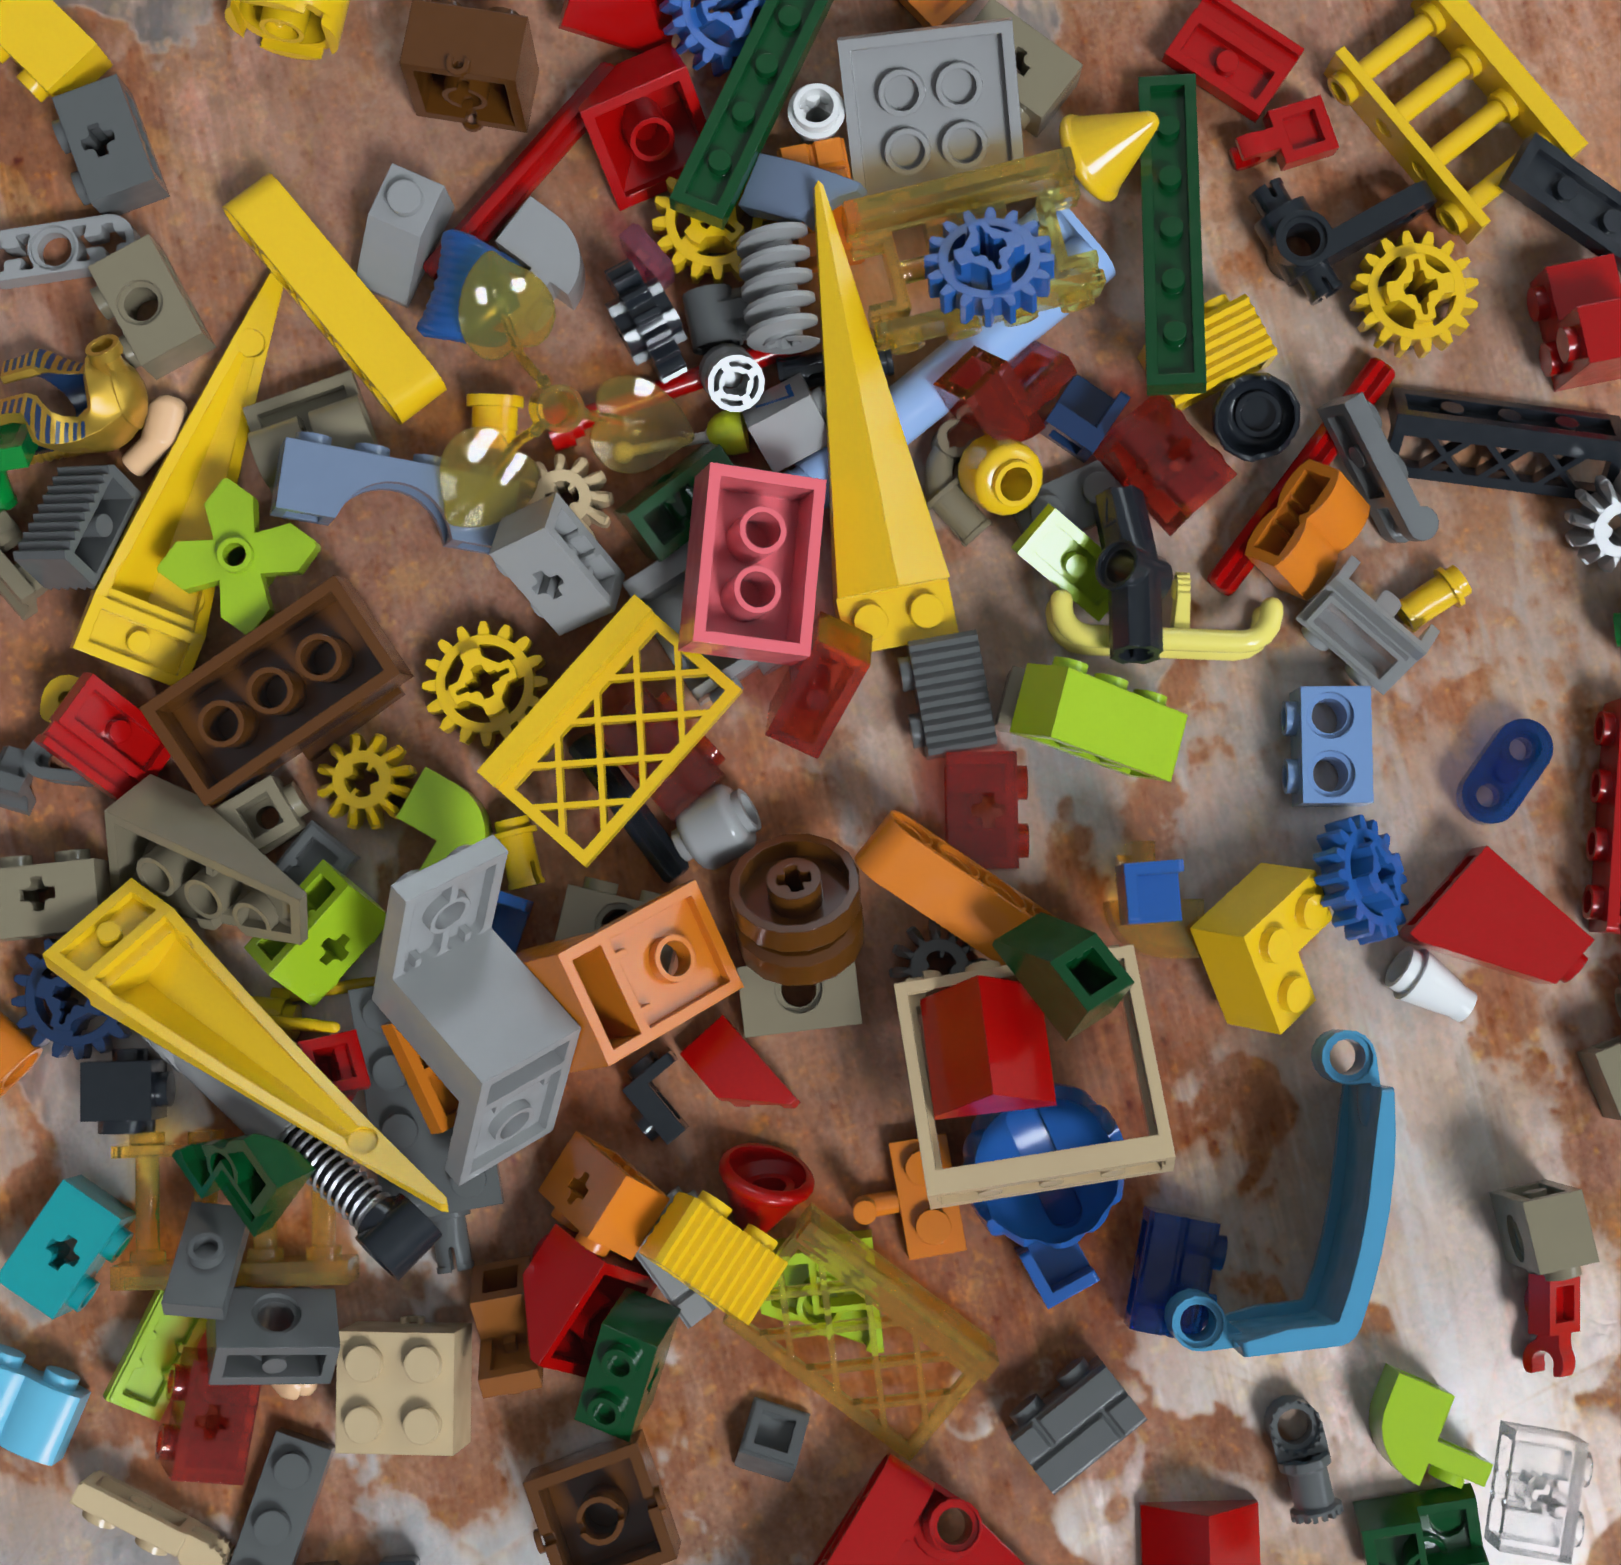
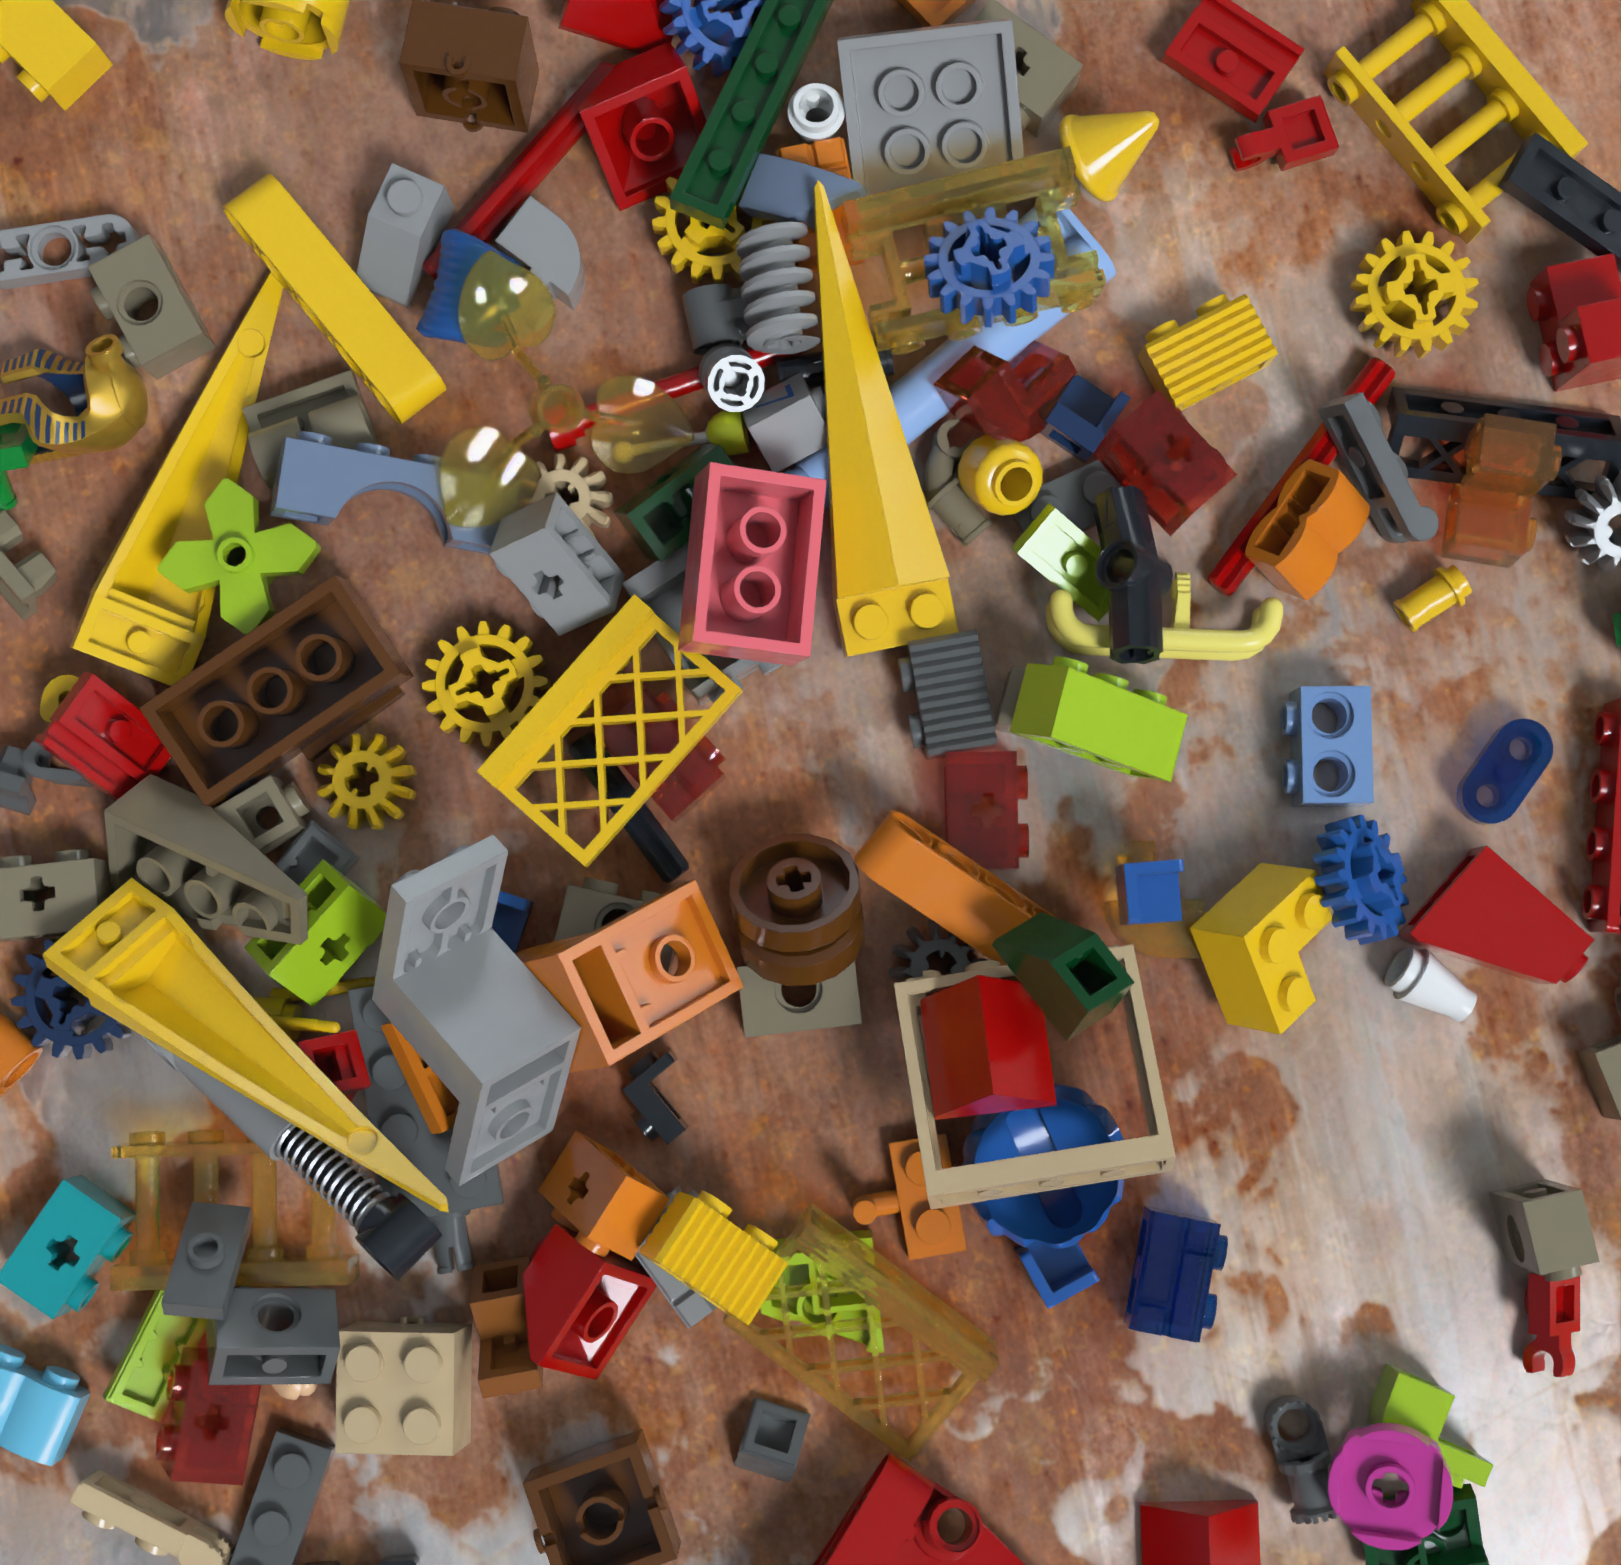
dark grey brick [13,464,142,591] -> none
dark grey brick [52,74,170,216] -> none
black brick [80,1048,176,1135] -> none
light nougat arm [122,395,188,476] -> none
dark green slope [172,1134,316,1237] -> none
lime brick [396,767,493,870] -> none
yellow piece [466,393,524,449] -> none
yellow pin [493,815,545,891] -> none
dark green brick [574,1287,681,1442] -> none
black gear [604,258,688,384] -> none
clear pink tile [619,223,675,290] -> none
light grey head [671,784,762,870] -> none
red slope [680,1015,801,1109] -> none
red hat [718,1143,815,1233] -> none
clear red brick [765,610,873,759] -> none
dark grey brick [1006,1355,1148,1495] -> none
dark green plate [1138,73,1207,396] -> none
dark azure panel [1164,1029,1396,1357] -> none
black hair [1212,372,1300,462] -> none
black piece [1248,177,1438,305] -> none
light grey window [1295,555,1440,695] -> none
clear brick [1484,1420,1593,1564] -> none
none -> dark pink plate [1328,1423,1453,1550]
none -> clear orange brick [1441,413,1562,568]

